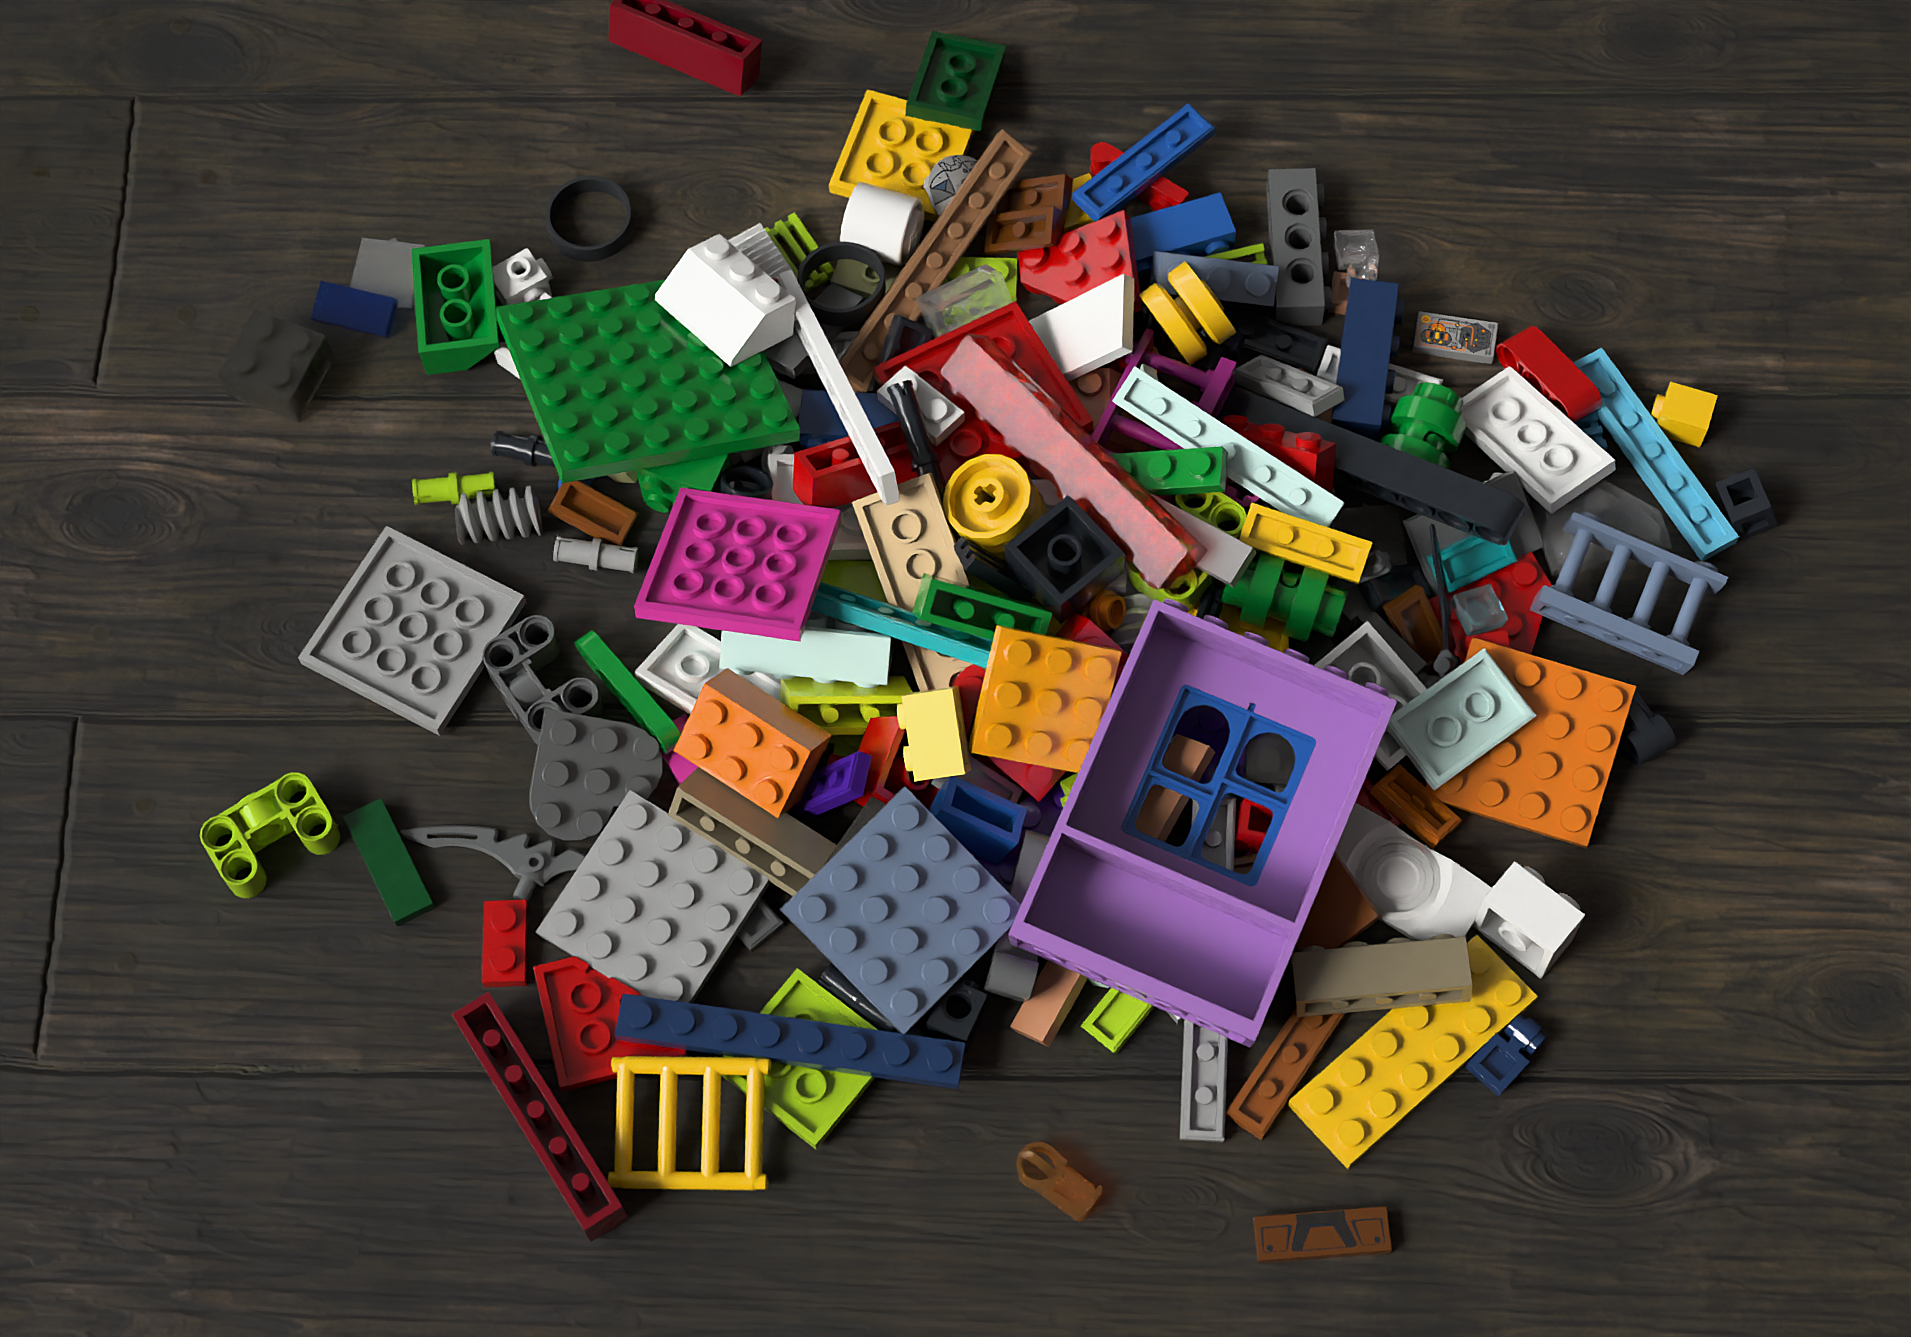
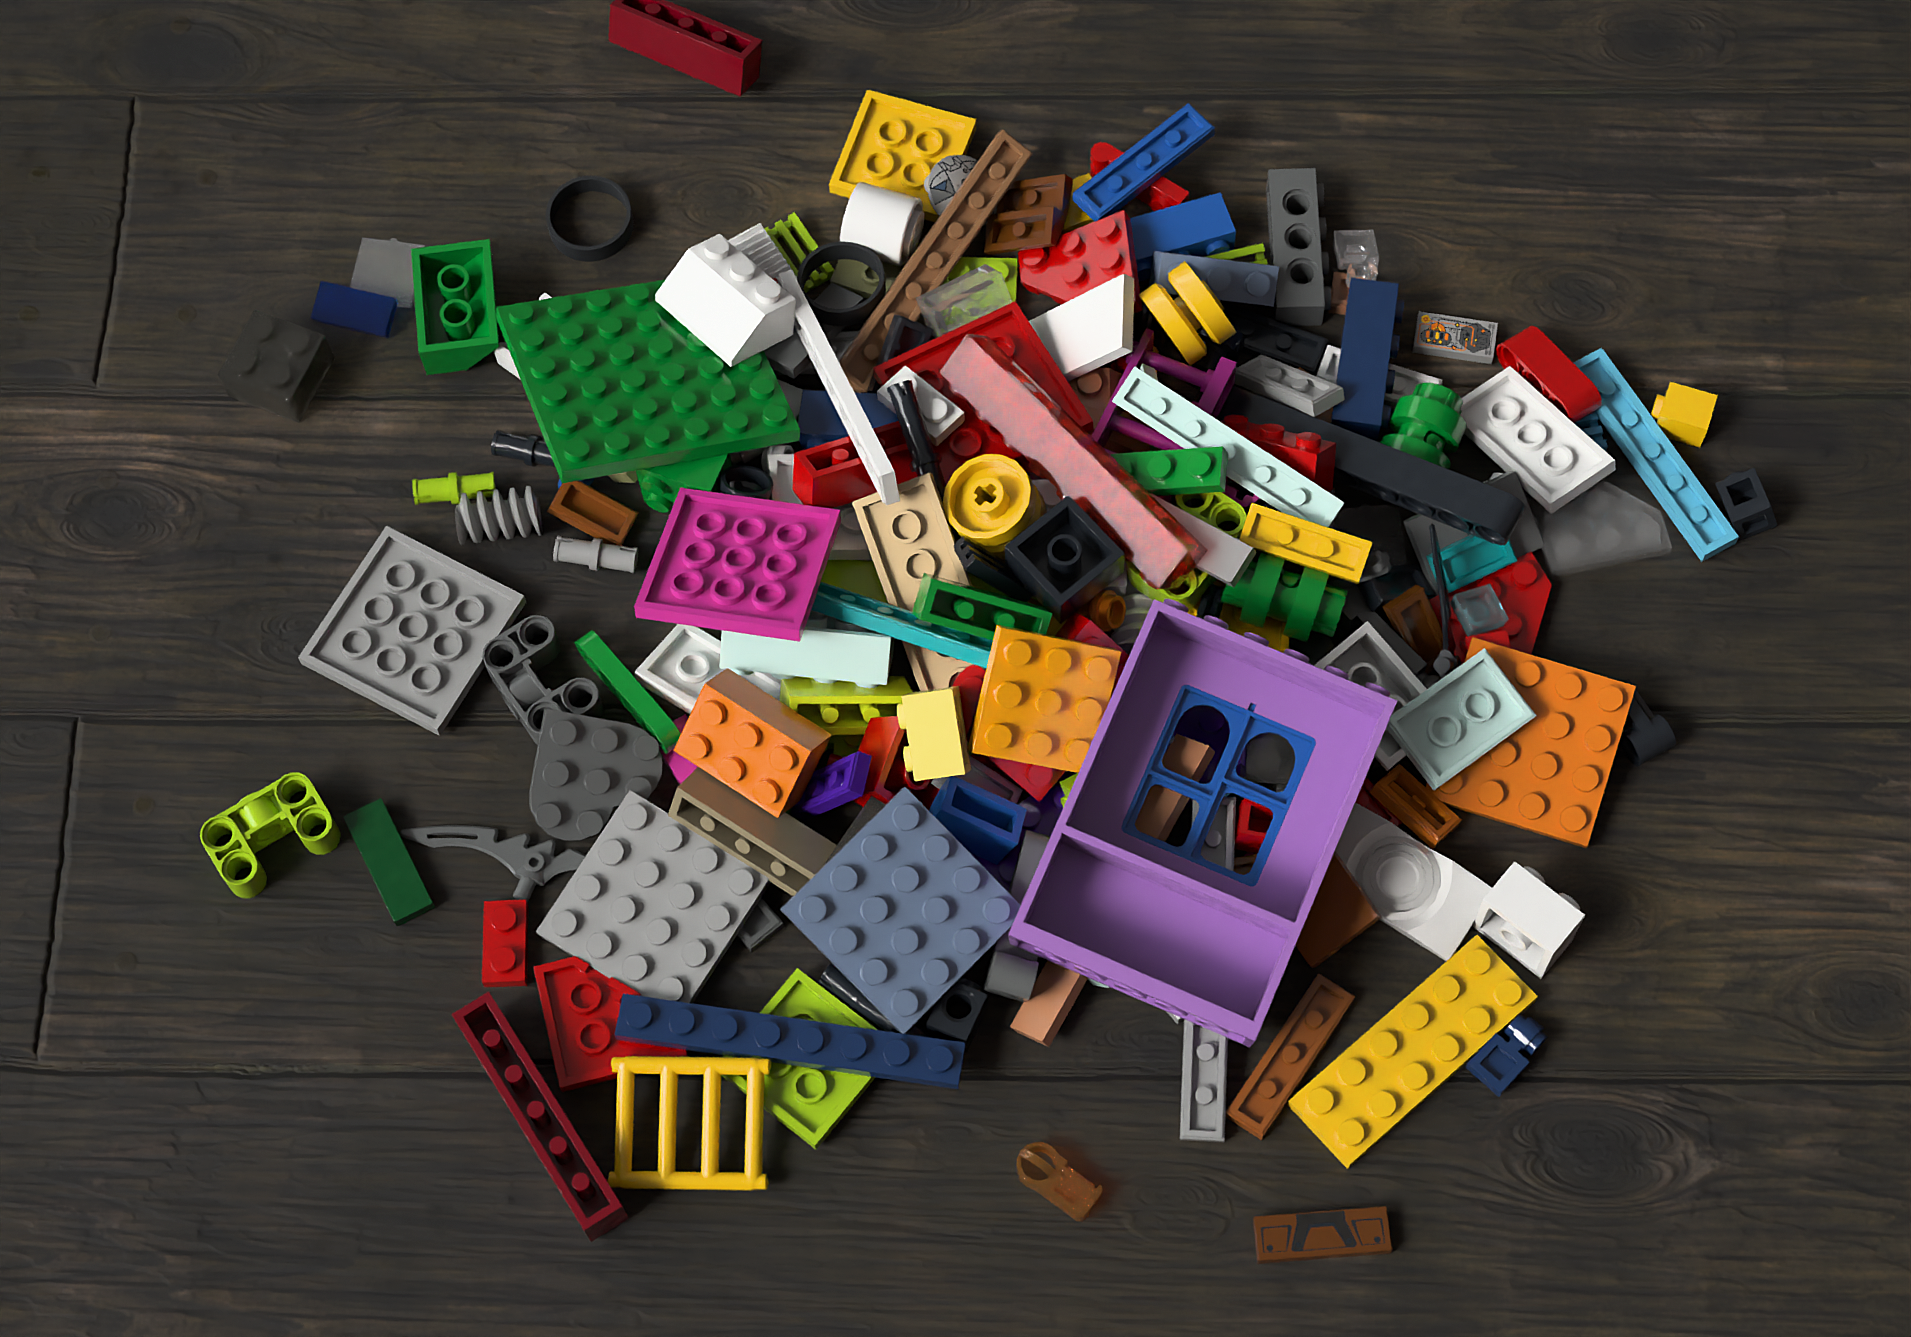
white brick [493,248,553,306] -> none
dark green plate [905,31,1006,131] -> none
lime tile [1081,988,1155,1055] -> none
dark tan brick [1291,934,1473,1017] -> none
sand blue fence [1530,512,1728,675] -> none

